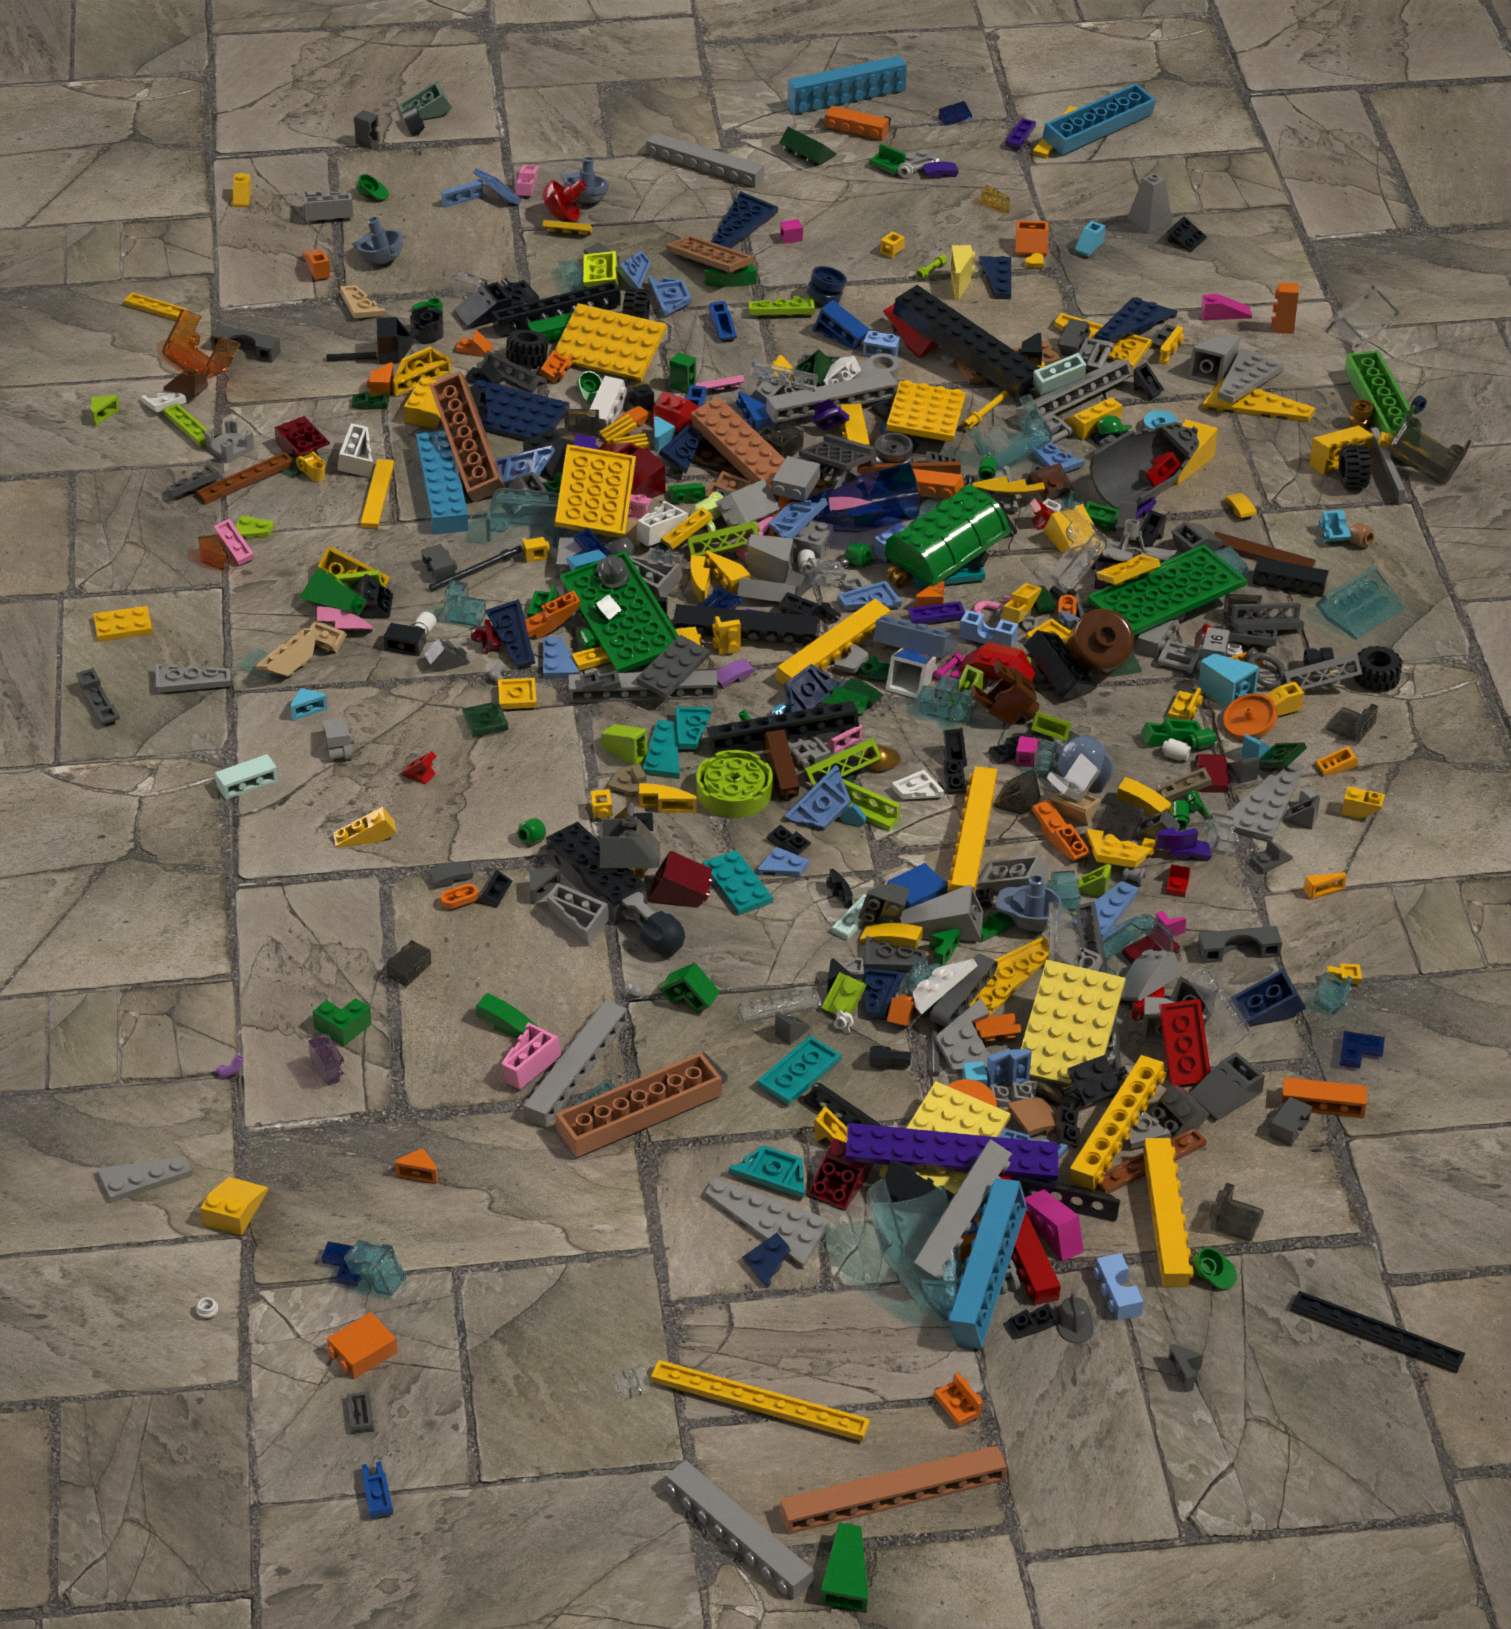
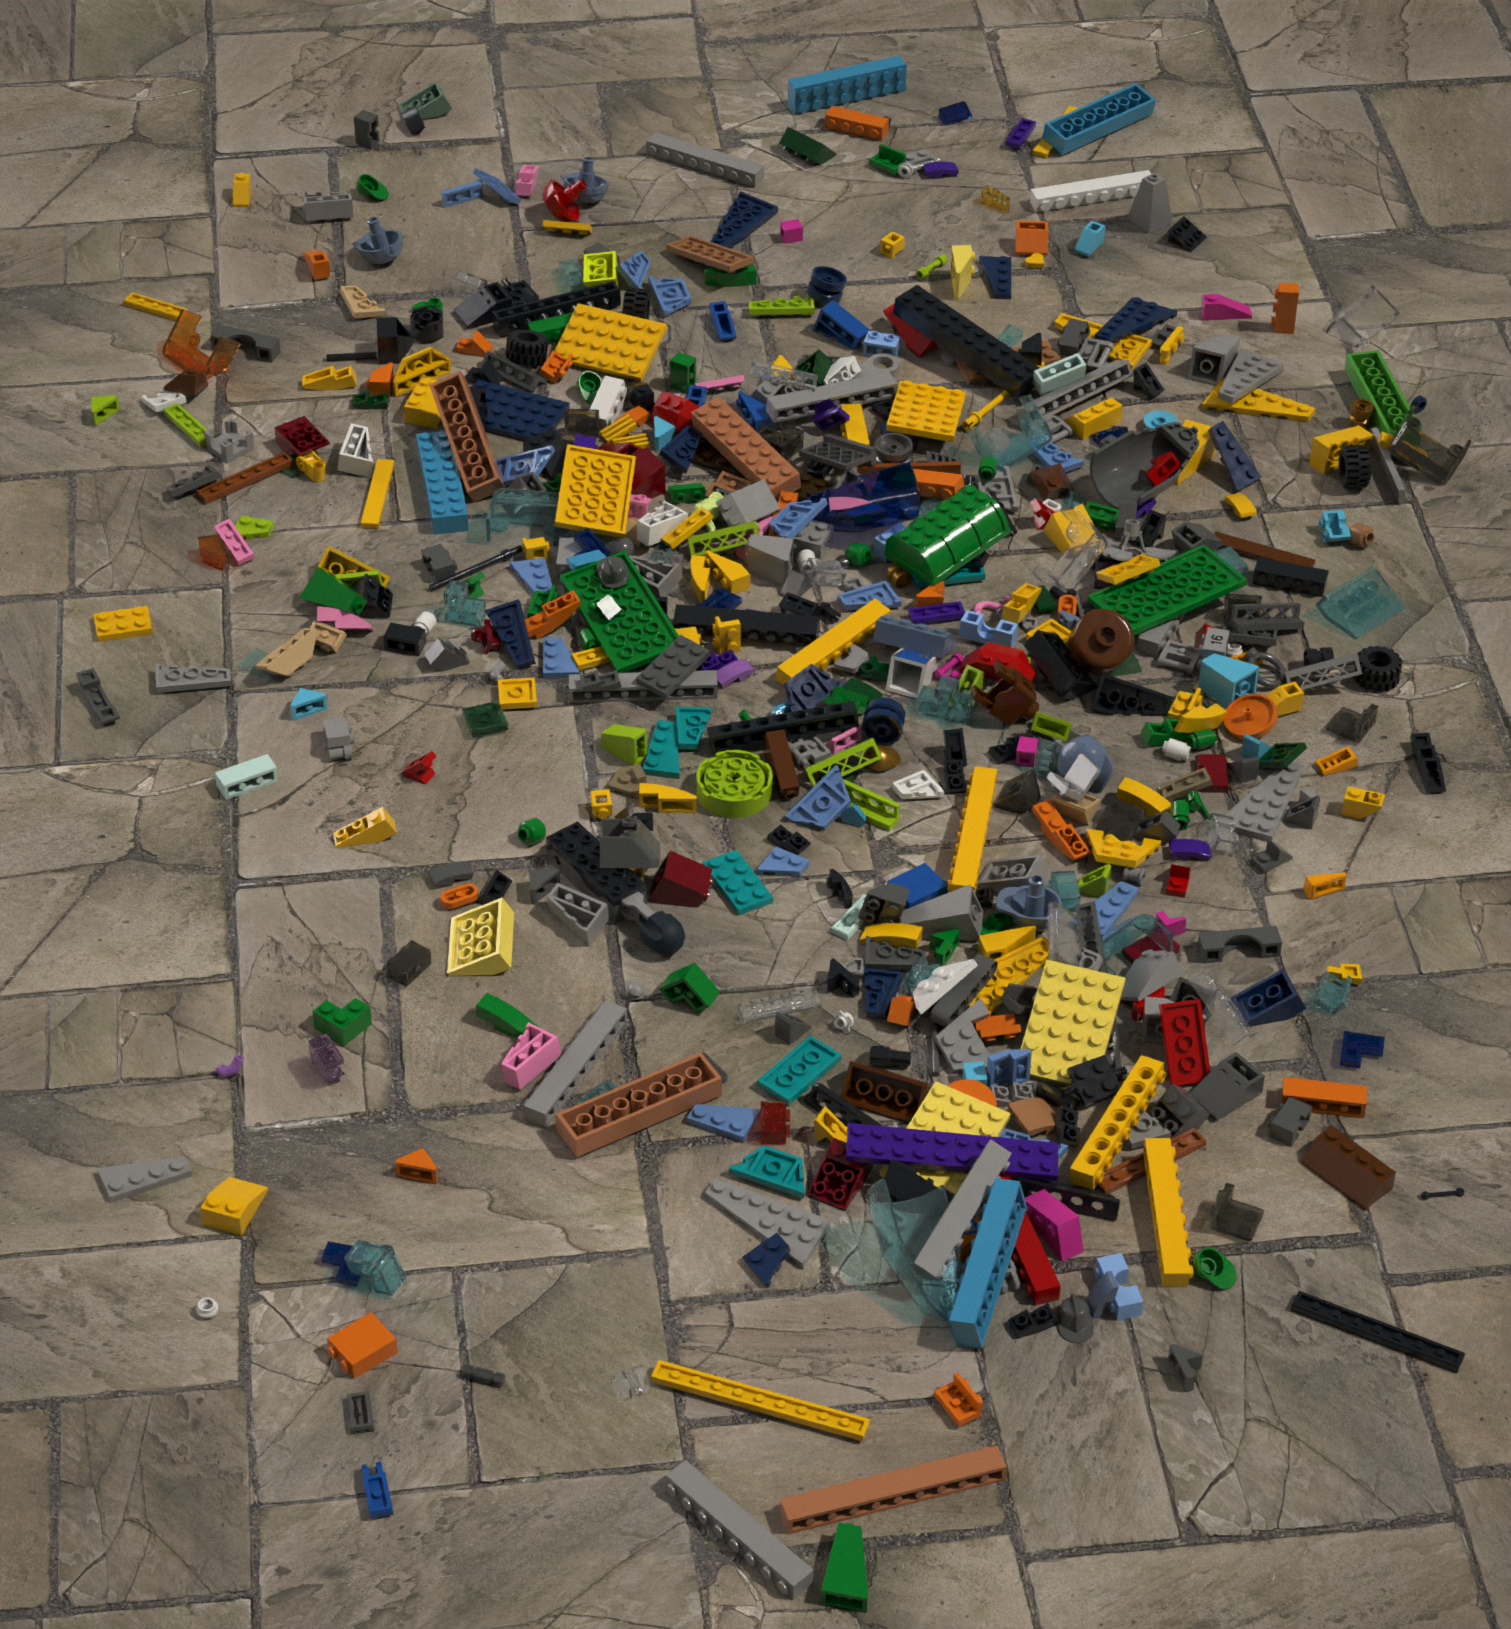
light grey slope [737,577,796,602] -> none
light grey brick [772,456,820,502] -> none
lime plate [821,972,866,1015] -> none
yellow slope [971,476,1045,495] -> none
green cap [1097,415,1132,434] -> none
dark purple slope [1155,827,1198,850] -> none
none -> yellow slope [302,365,357,390]
none -> light yellow slope [447,898,514,976]
none -> green slope [454,571,485,601]
none -> dark grey axle [462,1364,505,1387]
none -> medium blue wing [510,558,552,595]
none -> medium blue wing [687,1104,761,1143]
none -> dark purple slope [700,649,738,671]
none -> clear red brick [761,1101,790,1144]
none -> reddish brown slope [840,1061,933,1122]
none -> dark blue wheel [862,697,905,746]
none -> yellow slope [978,926,1036,960]
none -> clear light blue slope [998,323,1024,348]
none -> dark grey bracket [1000,983,1037,1017]
none -> white brick [1030,170,1151,213]
none -> sand blue slope [1086,1271,1119,1318]
none -> black wedge [1090,673,1173,715]
none -> yellow slope [1174,703,1227,733]
none -> dark blue wing [1208,421,1261,494]
none -> reddish brown slope [1301,1125,1396,1210]
none -> black slope [1410,733,1446,793]
none -> black hinge [1421,1188,1464,1200]

